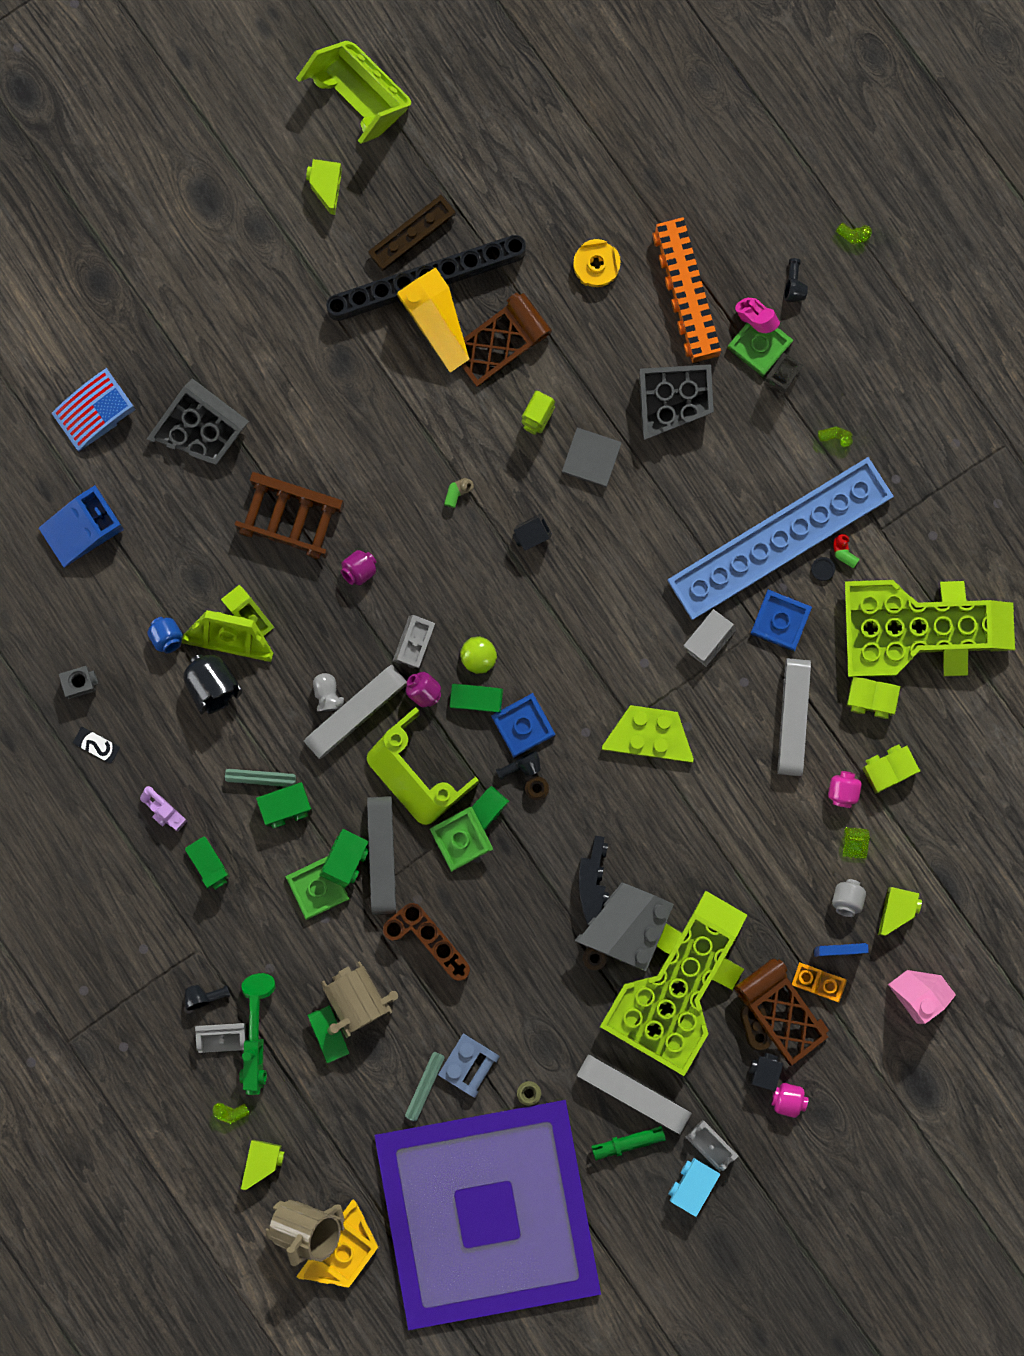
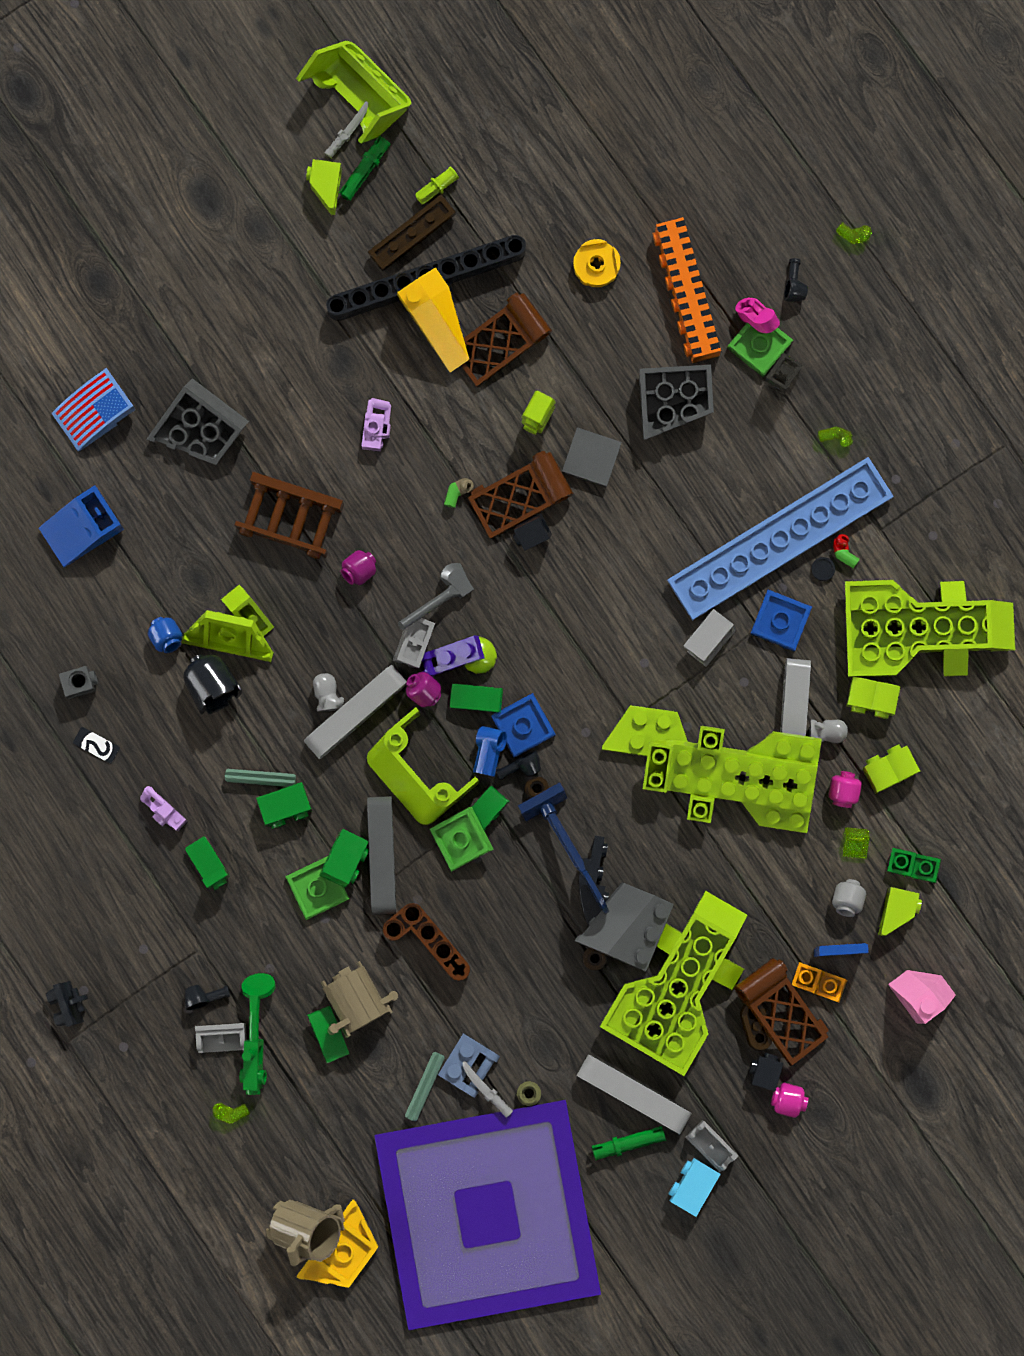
lime slope [241,1140,285,1190] -> none
none -> black hips [46,981,88,1027]
none -> light grey piece [324,102,368,159]
none -> green pin [338,136,391,201]
none -> lavender piece [362,398,391,451]
none -> dark grey piece [398,563,474,630]
none -> lime axle [415,167,459,205]
none -> plate [421,636,485,677]
none -> light grey piece [463,1061,513,1118]
none -> reddish brown piece [468,450,574,539]
none -> blue piece [473,726,507,776]
none -> dark blue piece [518,782,609,914]
none -> lime piece [643,726,822,833]
none -> light grey animal [809,720,848,743]
none -> green slope [887,848,941,883]

